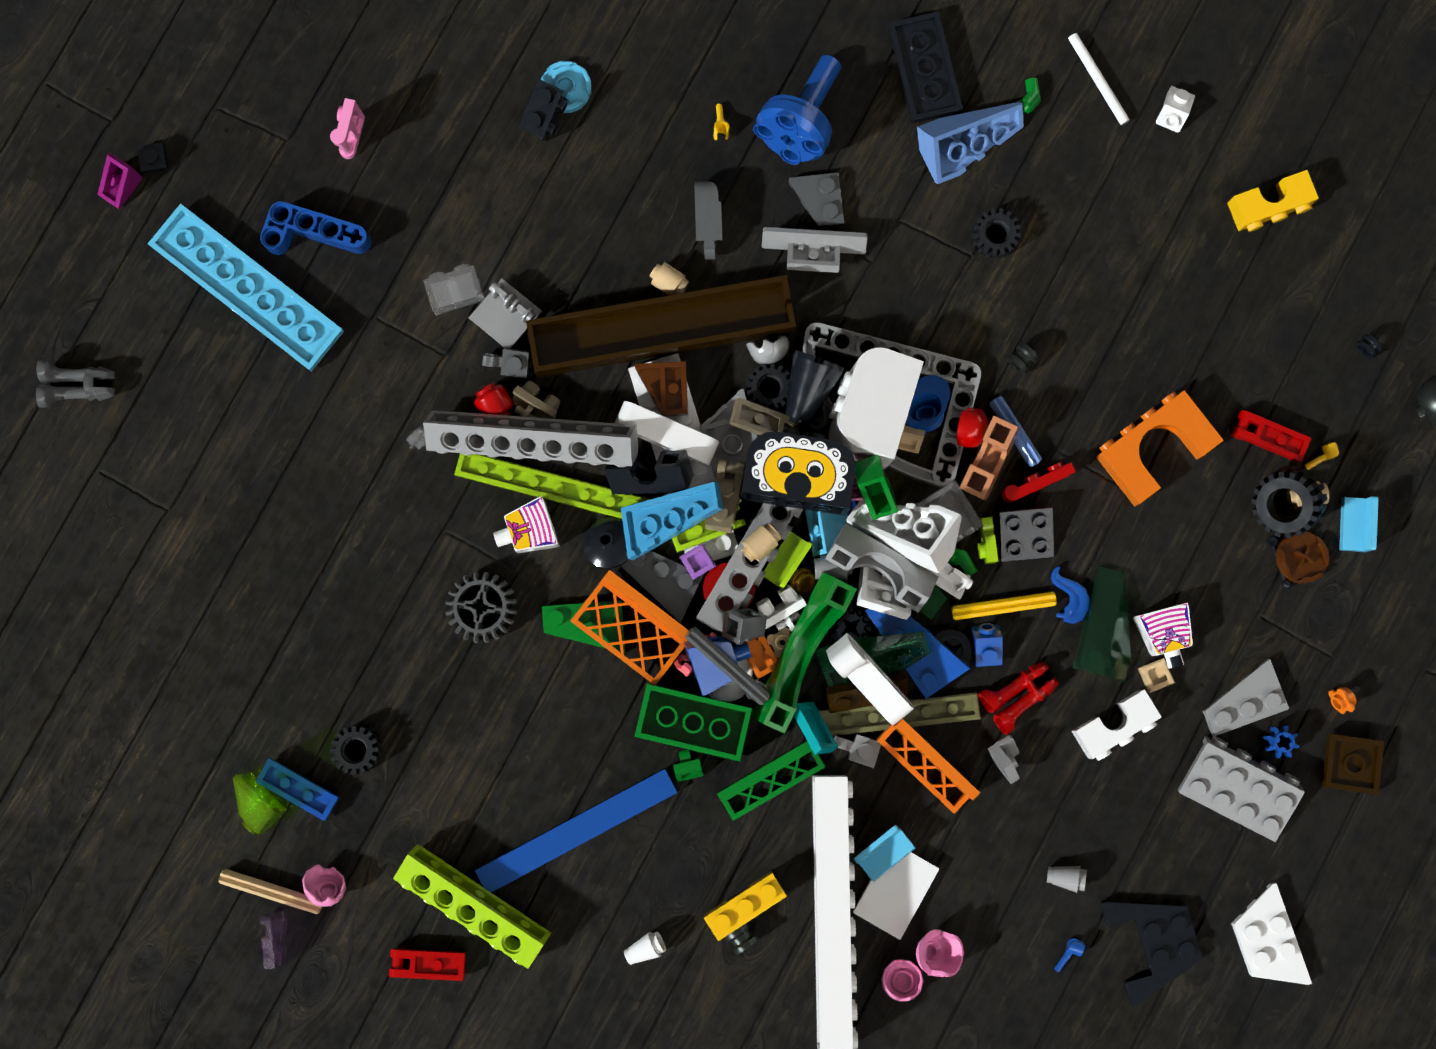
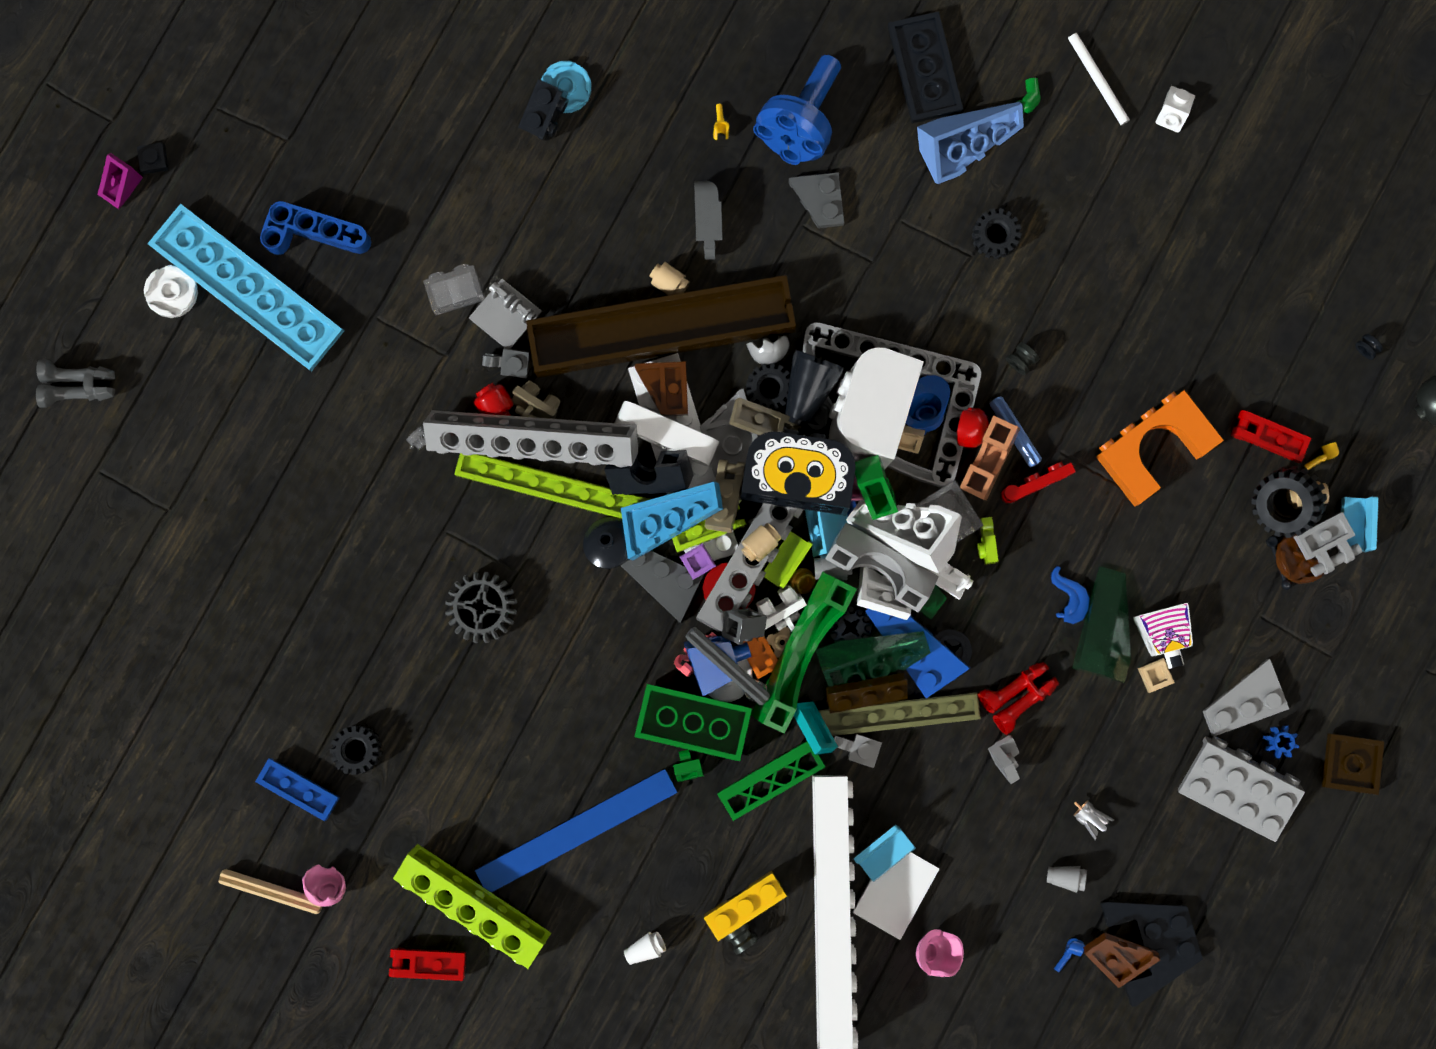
clear neon green slope [233,773,287,835] -> none
clear purple wing [260,911,287,970] -> none
bright pink plate [330,98,365,159] -> none
torso [493,496,560,553] -> none
green wing [542,600,626,654] -> none
orange fence [571,570,689,686] -> none
light grey bracket [762,227,867,273] -> none
white beam [826,633,914,726] -> none
orange fence [876,719,980,814] -> none
bright pink hair [881,959,923,1001] -> none
green arm [947,548,978,576] -> none
yellow axle [951,592,1057,620] -> none
blue bracket [972,623,1003,667] -> none
black hinge [997,507,1054,562] -> none
white arch [1072,689,1161,761] -> none
yellow arch [1227,170,1319,232] -> none
white wing [1231,882,1312,985] -> none
orange plate [1329,687,1357,714] -> none
none -> white tile [144,265,198,318]
none -> flat silver piece [1074,801,1114,840]
none -> reddish brown wing [1083,933,1160,988]
none -> light grey plate [1294,512,1362,577]

